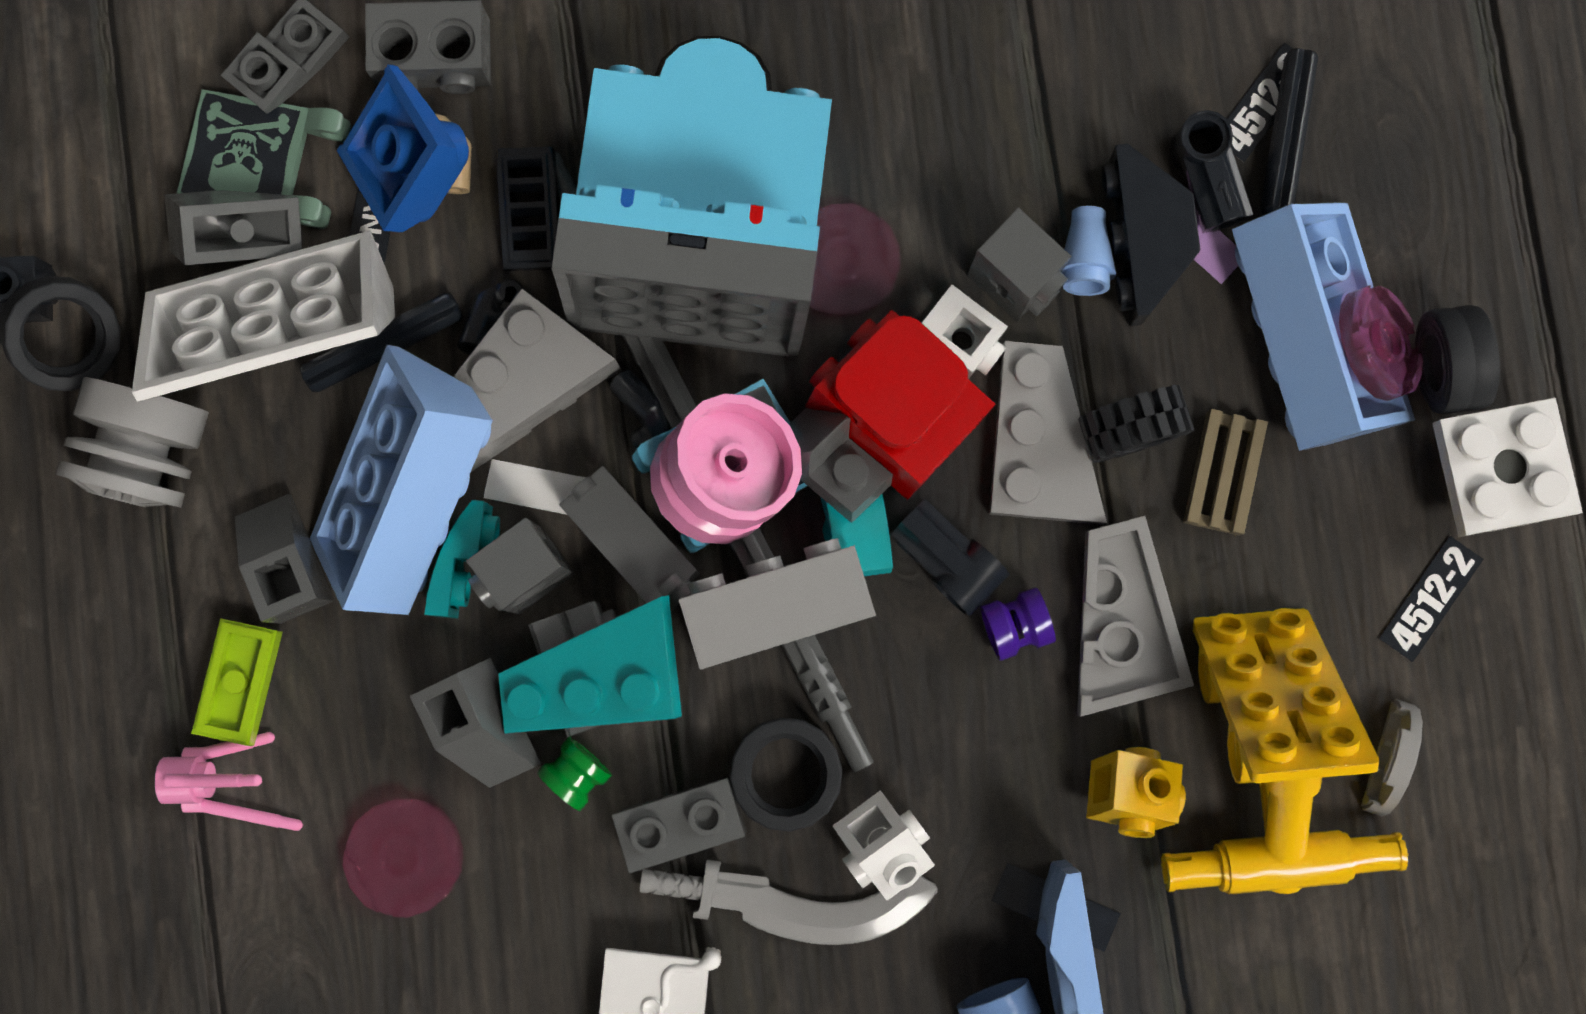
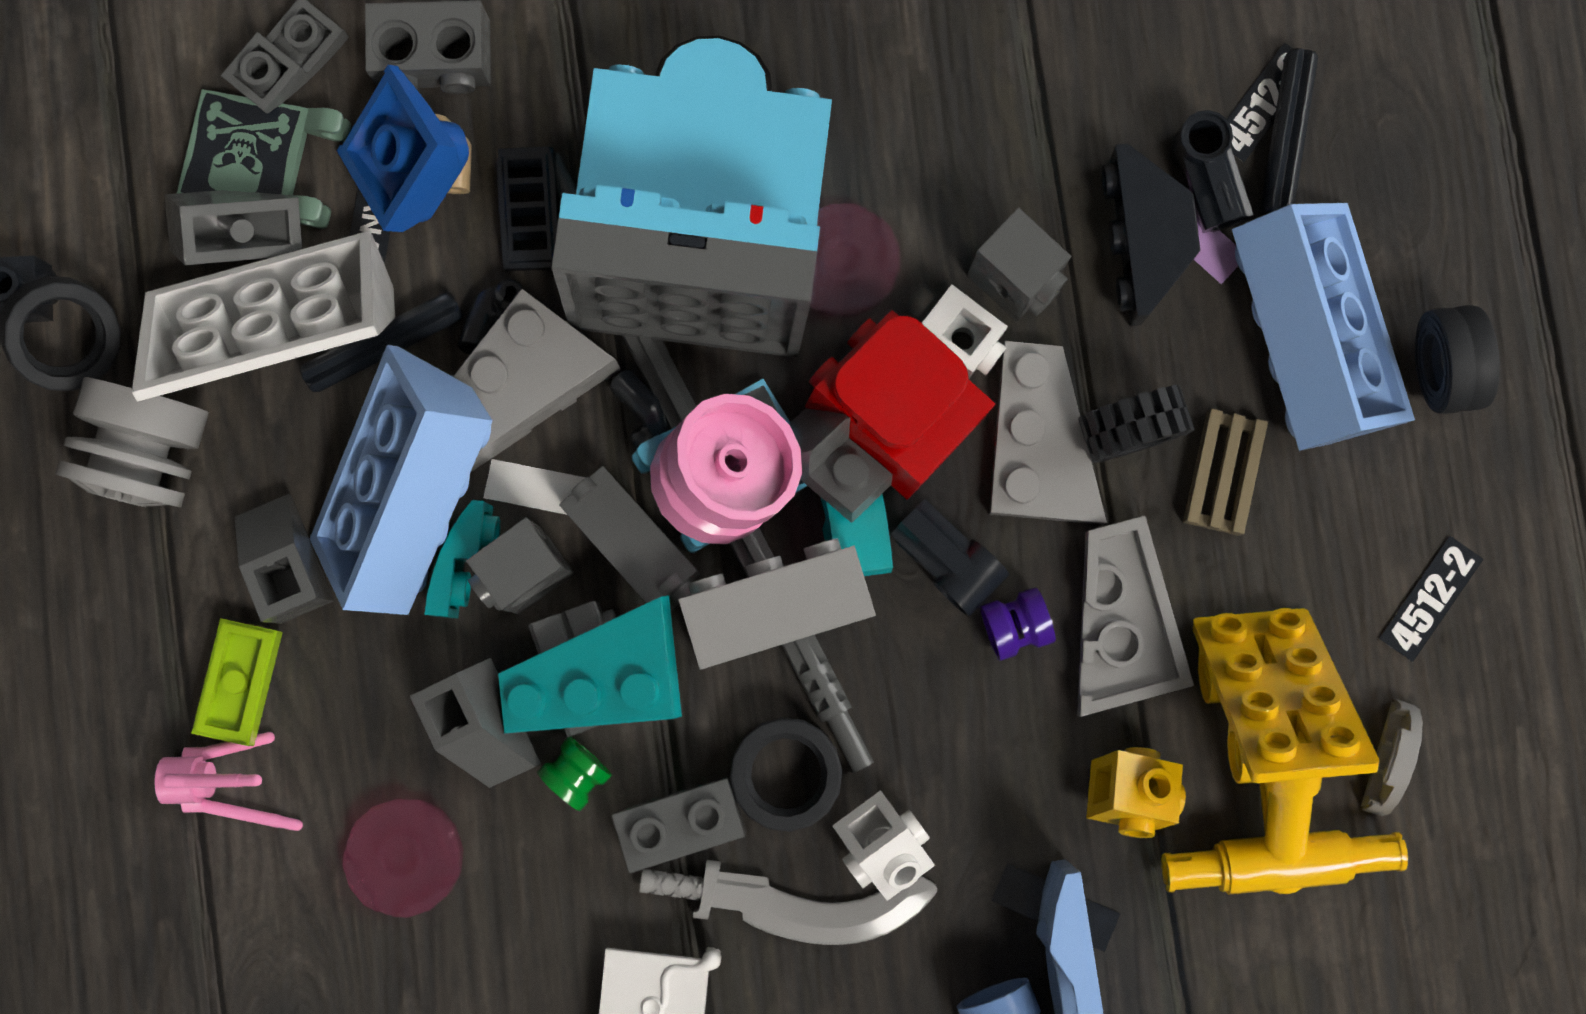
light blue cone [1061,206,1116,296] -> none
clear pink tile [1339,285,1423,401] -> none
white piece [1432,398,1583,537] -> none

